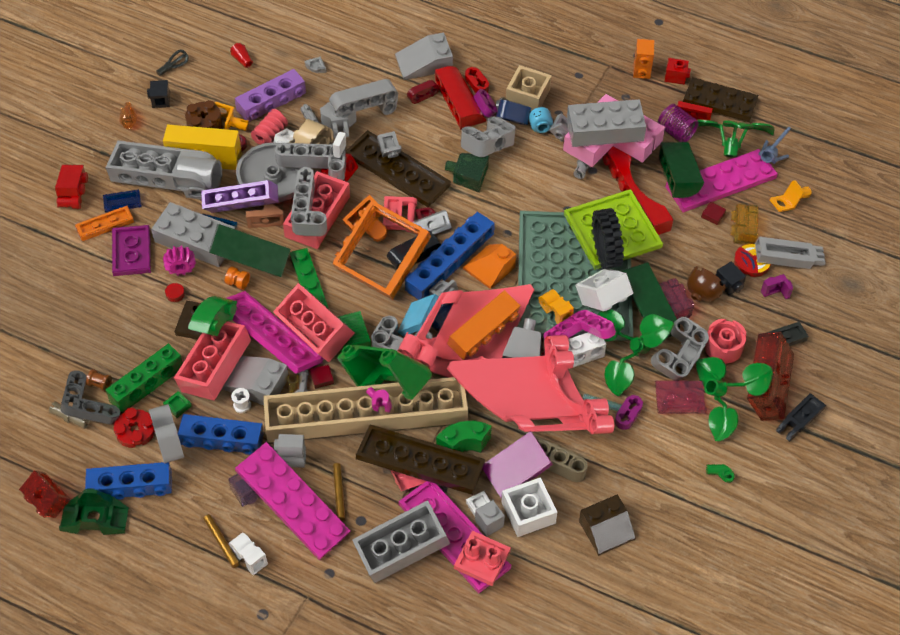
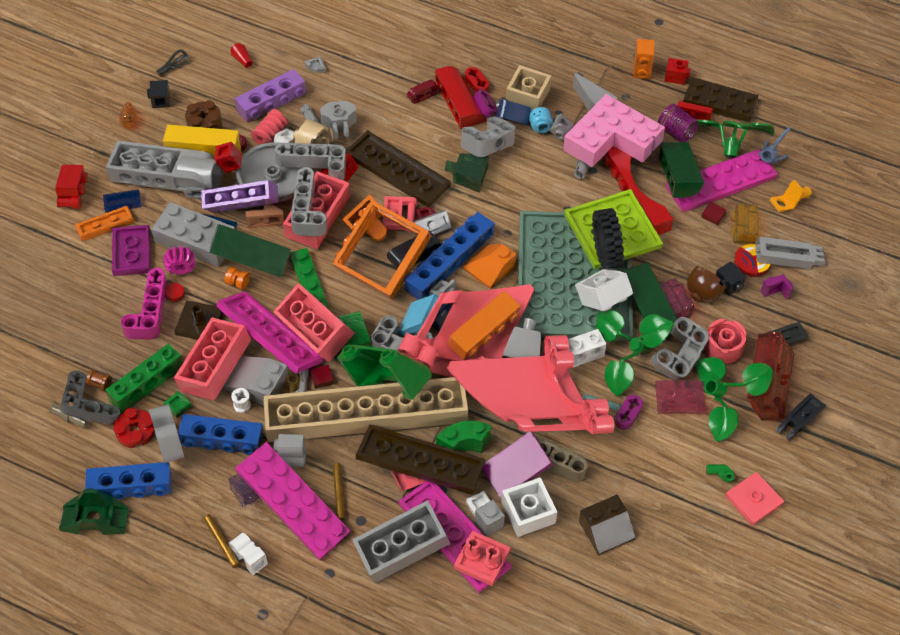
clear red brick [19,470,71,518] -> none
green brick [188,296,237,336] -> none
light orange bracket [215,102,249,131] -> none
light grey beam [329,79,398,115] -> none
white tile [333,132,346,158] -> none
dark pink piece [366,387,392,412] -> none
light grey bracket [377,131,402,158] -> none
light grey slope [395,32,453,80] -> none
light orange leg [538,289,574,324] -> none
dark pink beam [543,310,616,341] -> none
light grey brick [567,99,646,147] -> none
none -> dark pink beam [121,268,167,340]
none -> red brick [215,141,242,173]
none -> light grey slope [573,73,618,111]
none -> coral plate [725,472,784,526]

